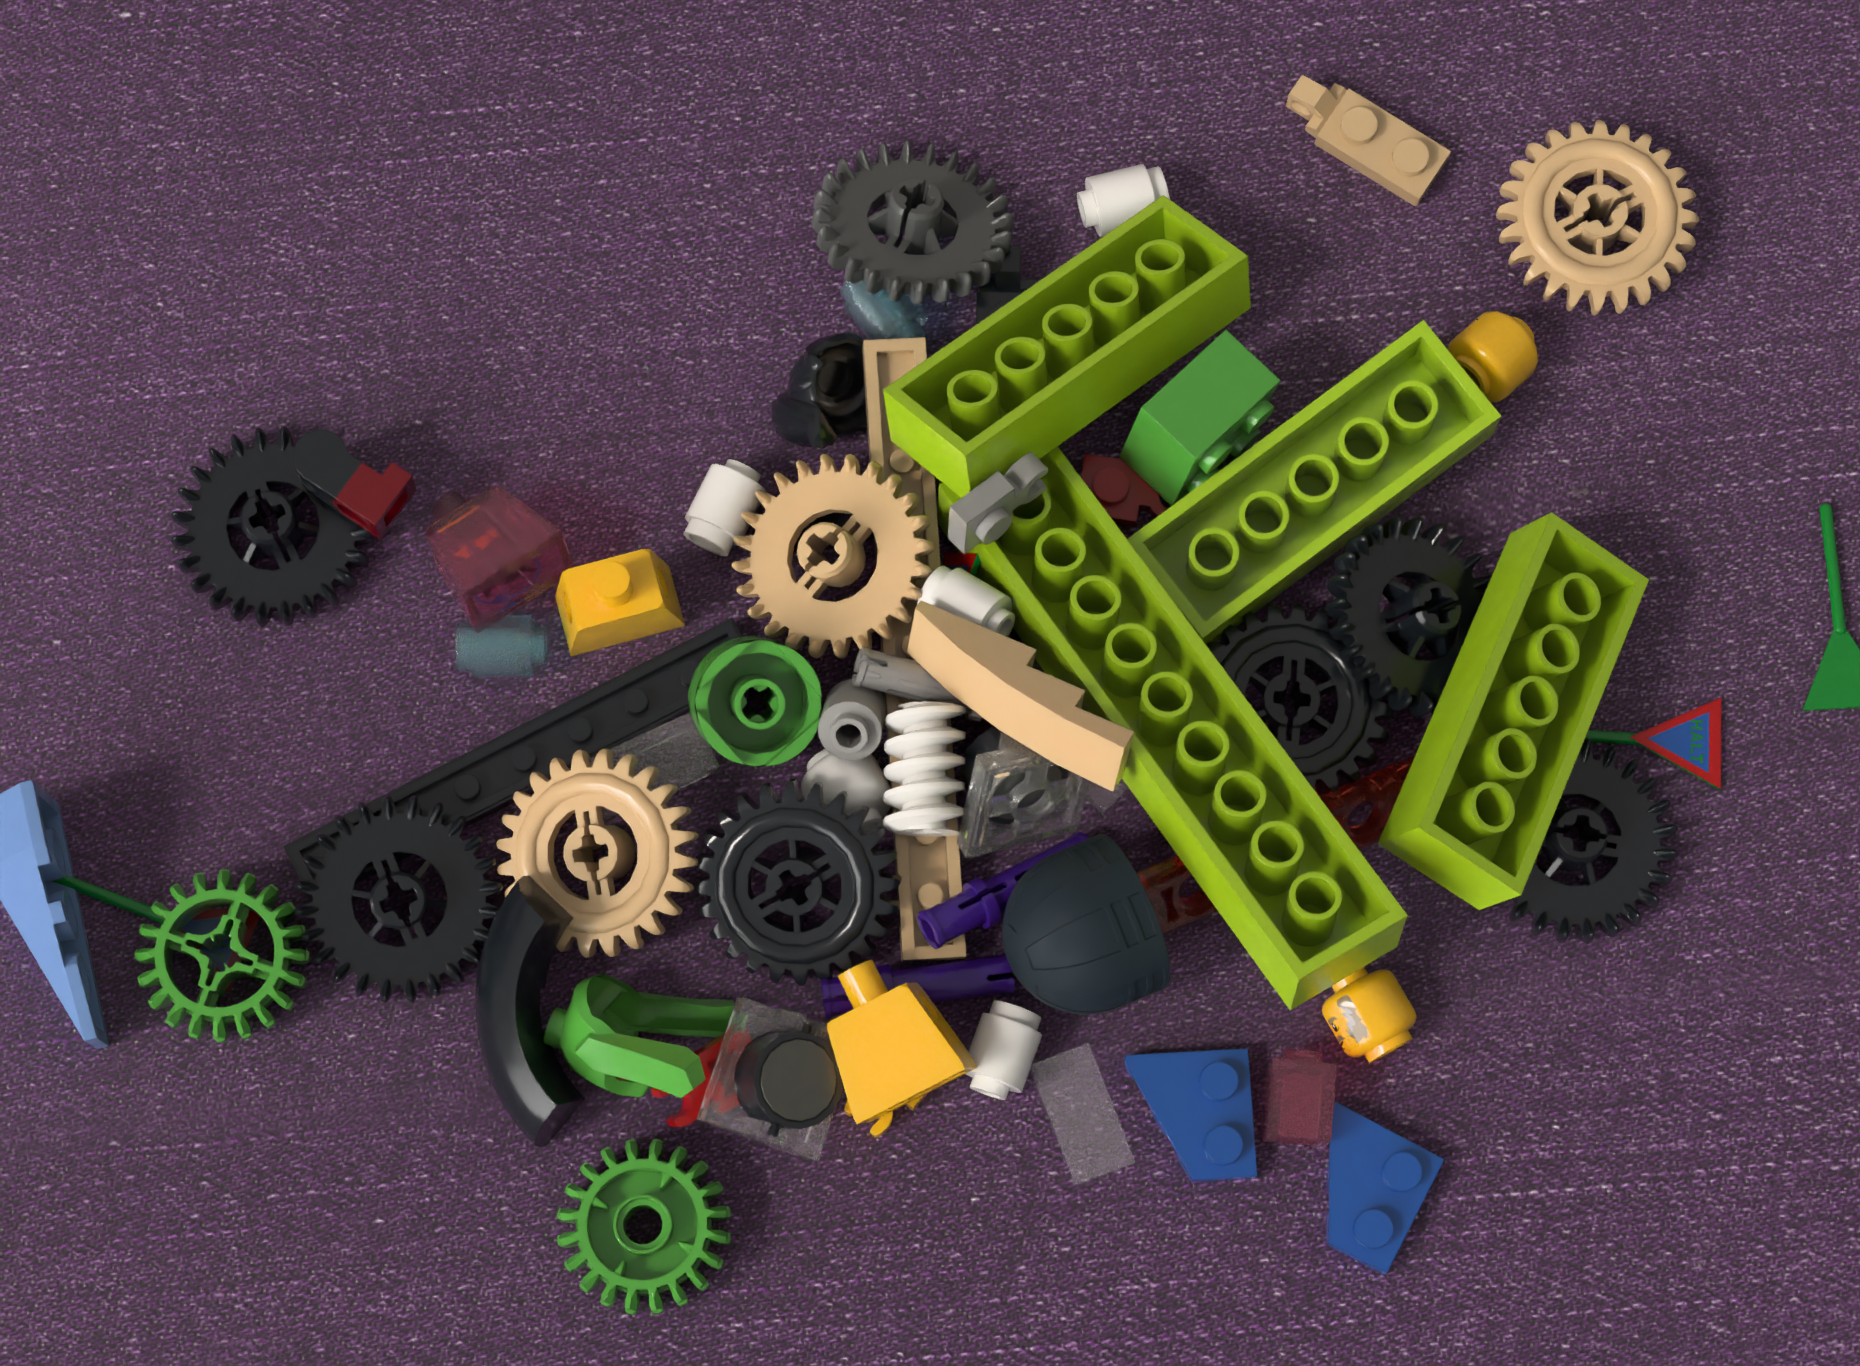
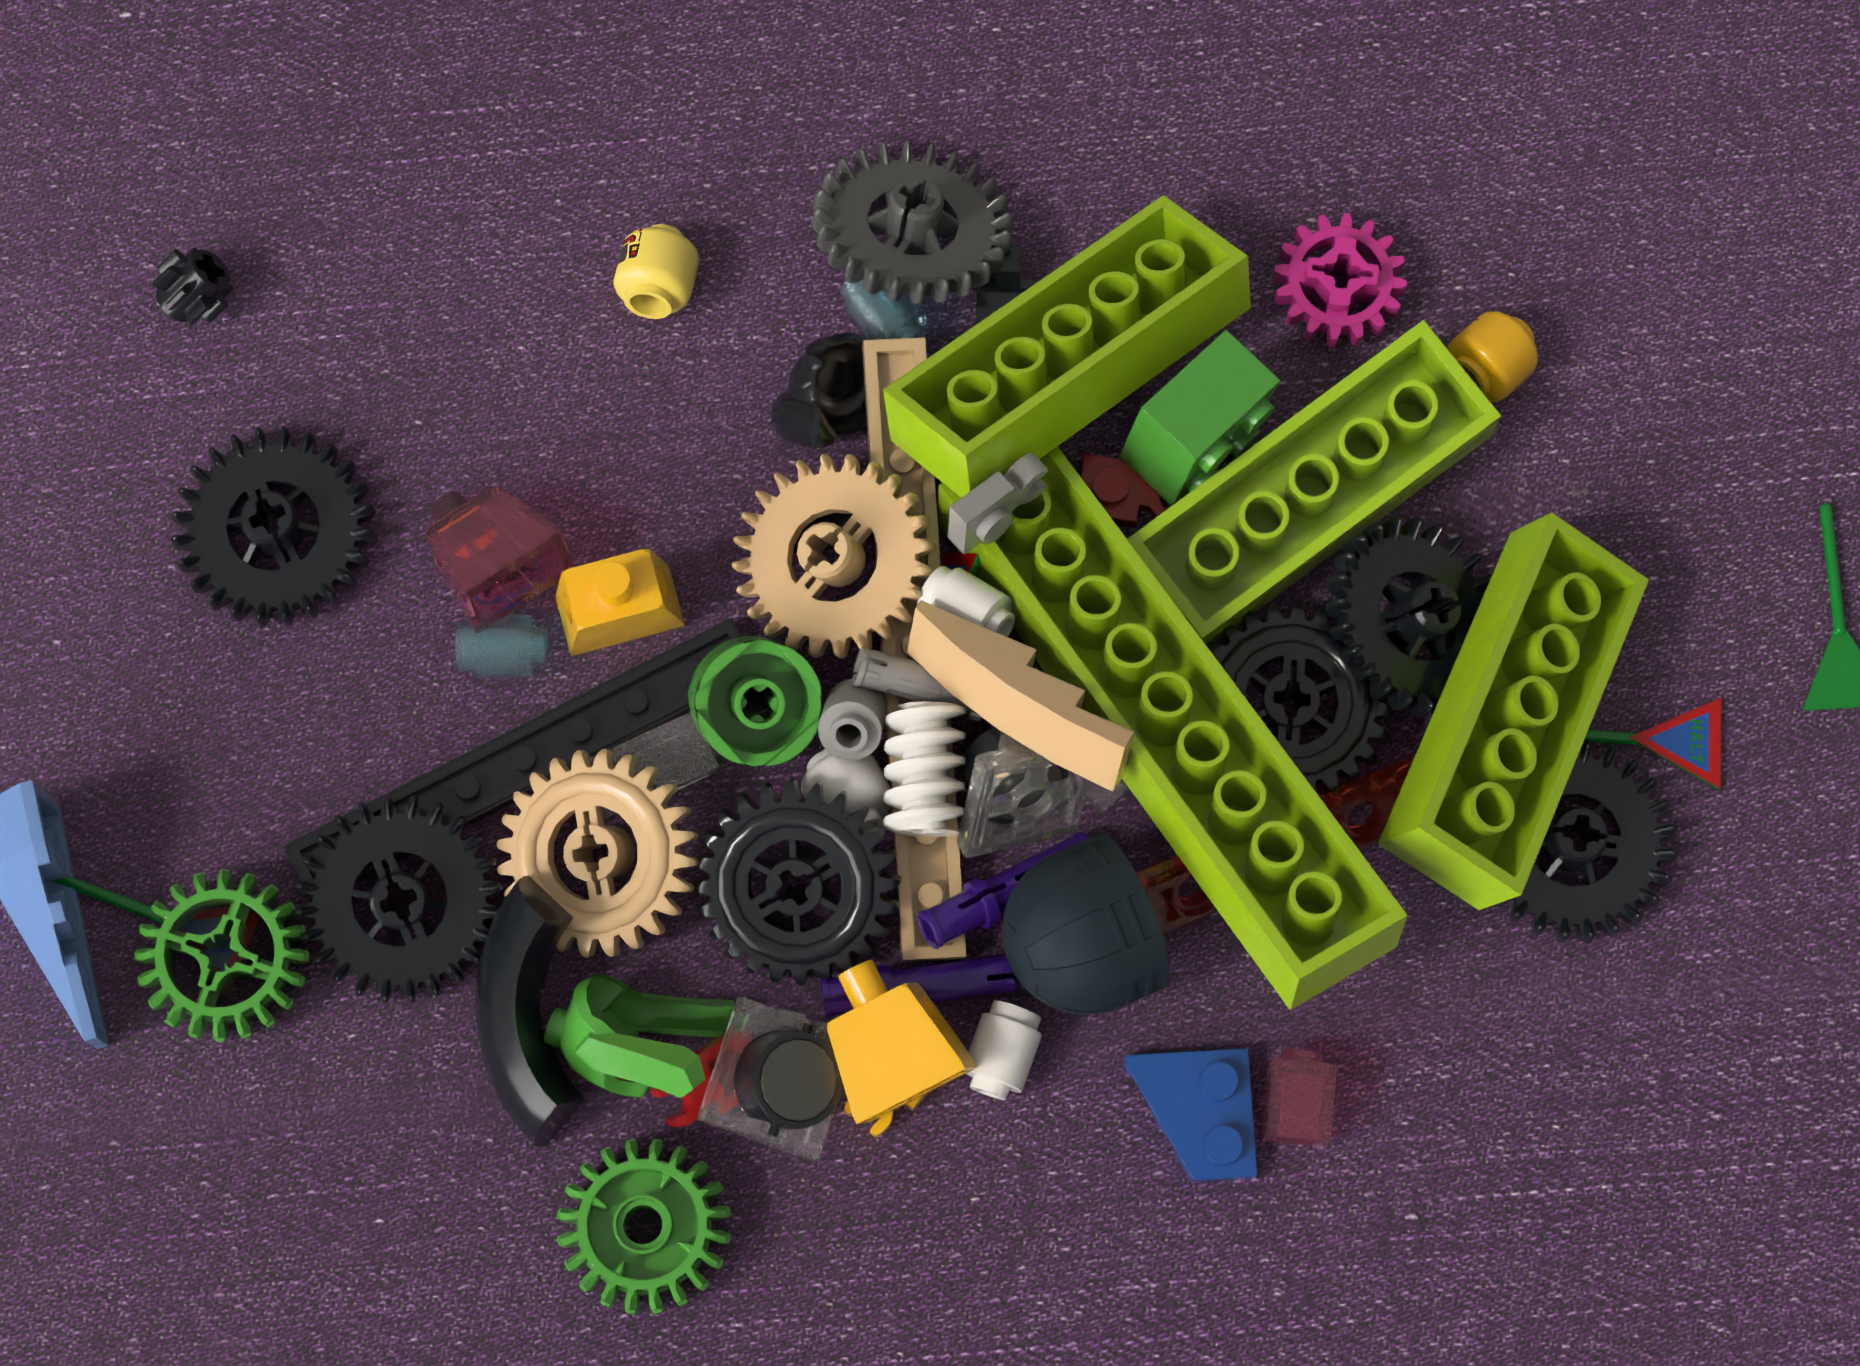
leg [293,430,417,540] -> none
white brick [683,459,766,556] -> none
clear tile [1030,1043,1135,1187] -> none
white brick [1077,164,1170,237] -> none
tan hinge [1286,75,1451,206] -> none
yellow head [1322,967,1417,1063] -> none
blue wing [1327,1101,1444,1275] -> none
tan gear [1496,120,1699,316] -> none
none -> black gear [153,247,233,325]
none -> light yellow head [613,224,700,319]
none -> dark pink gear [1272,213,1407,348]

